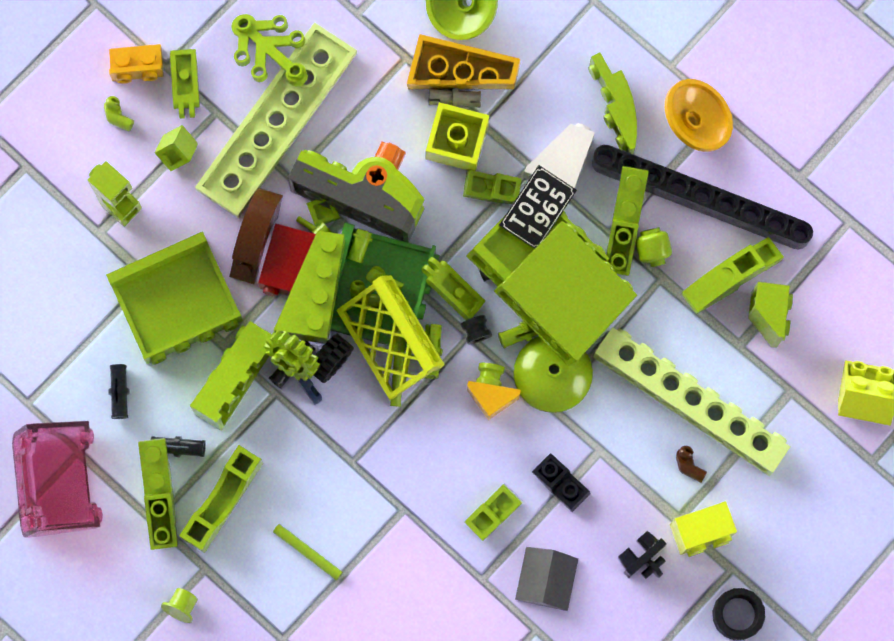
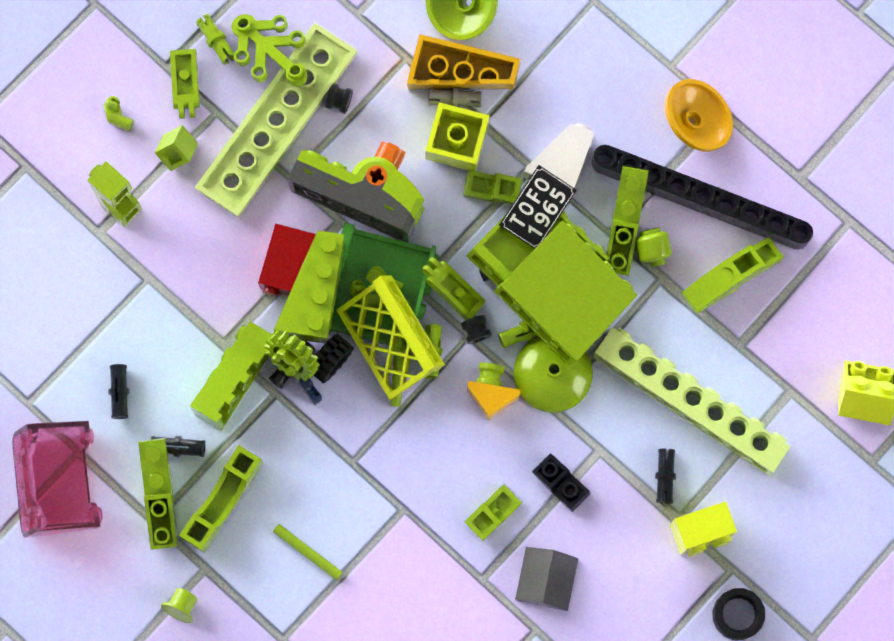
lime panel [106,231,243,365] -> none
yellow bracket [109,44,164,84] -> none
reddish brown arch [229,188,283,285] -> none
lime hand [296,216,331,234] -> none
lime tile [306,199,340,227] -> none
lime pin [347,228,373,263] -> none
lime slope [588,52,637,154] -> none
black hips [618,531,667,579] -> none
reddish brown arm [676,445,707,483] -> none
lime slope [748,282,793,348] -> none
none -> lime pin [196,14,235,65]
none -> black wheel [325,83,353,114]
none -> black pin [655,448,676,504]

